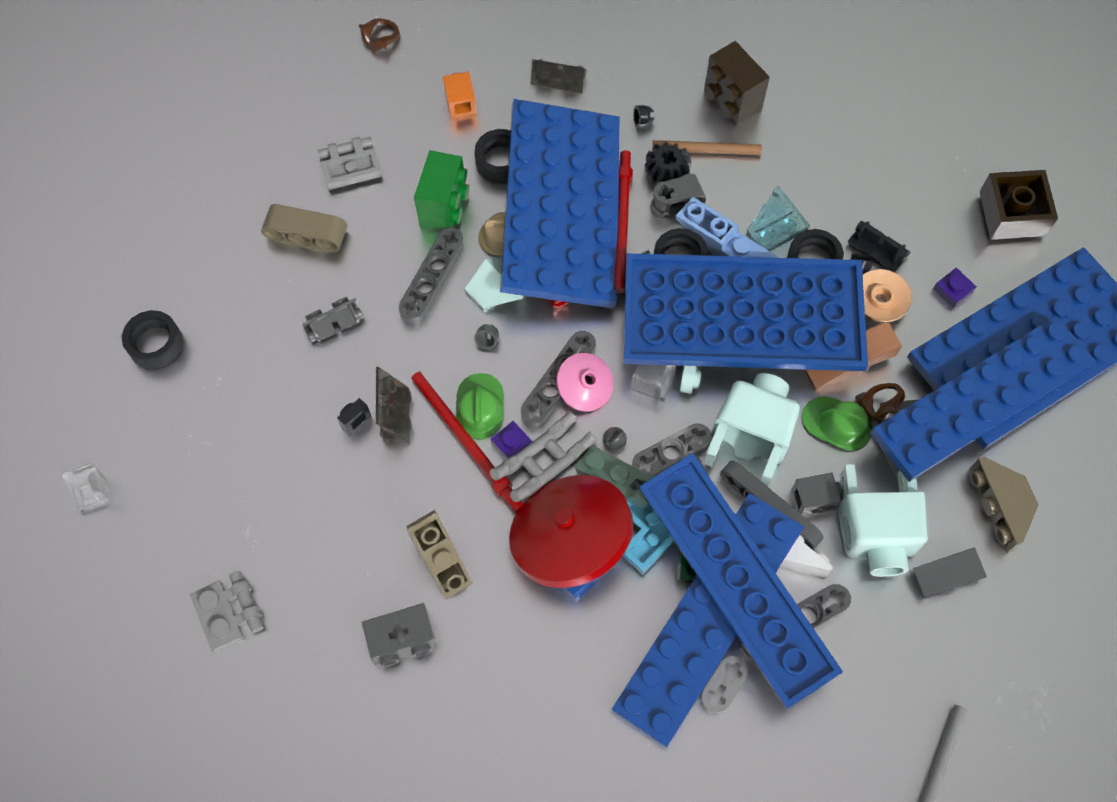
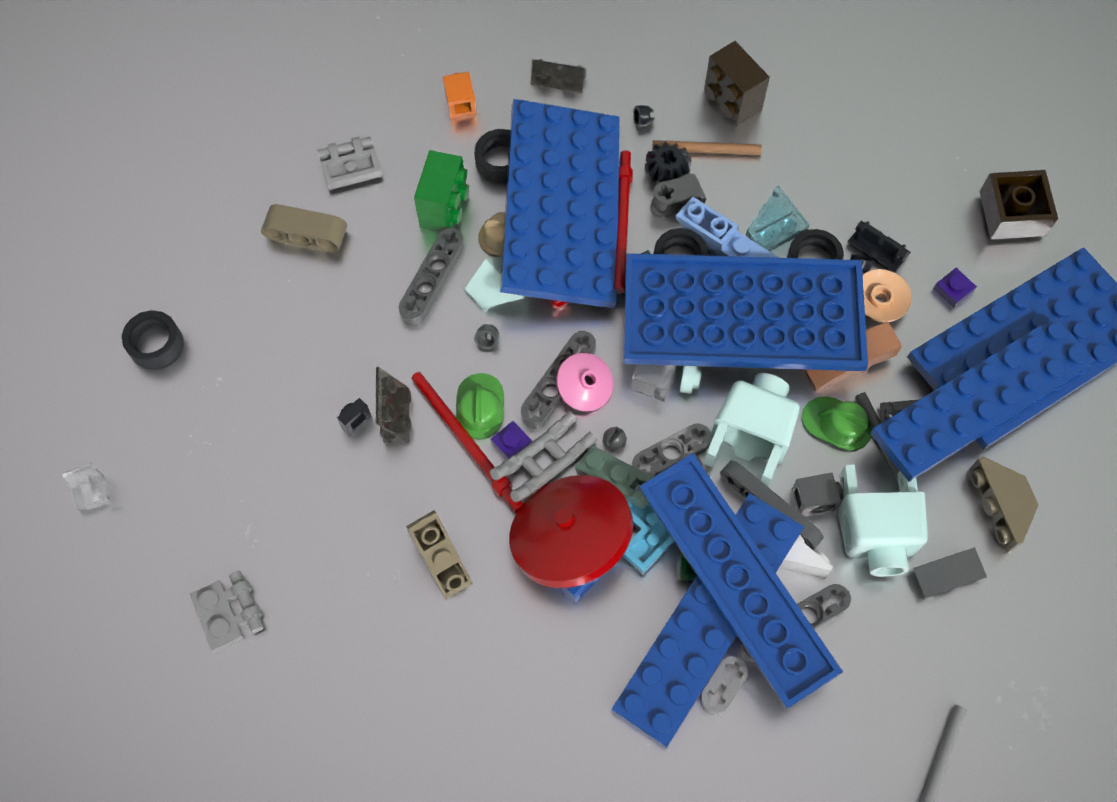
dark grey hinge [302,297,364,343] -> none
reddish brown piece [358,18,400,51] -> none
dark grey brick [361,603,437,667] -> none
reddish brown piece [856,383,905,421] -> none

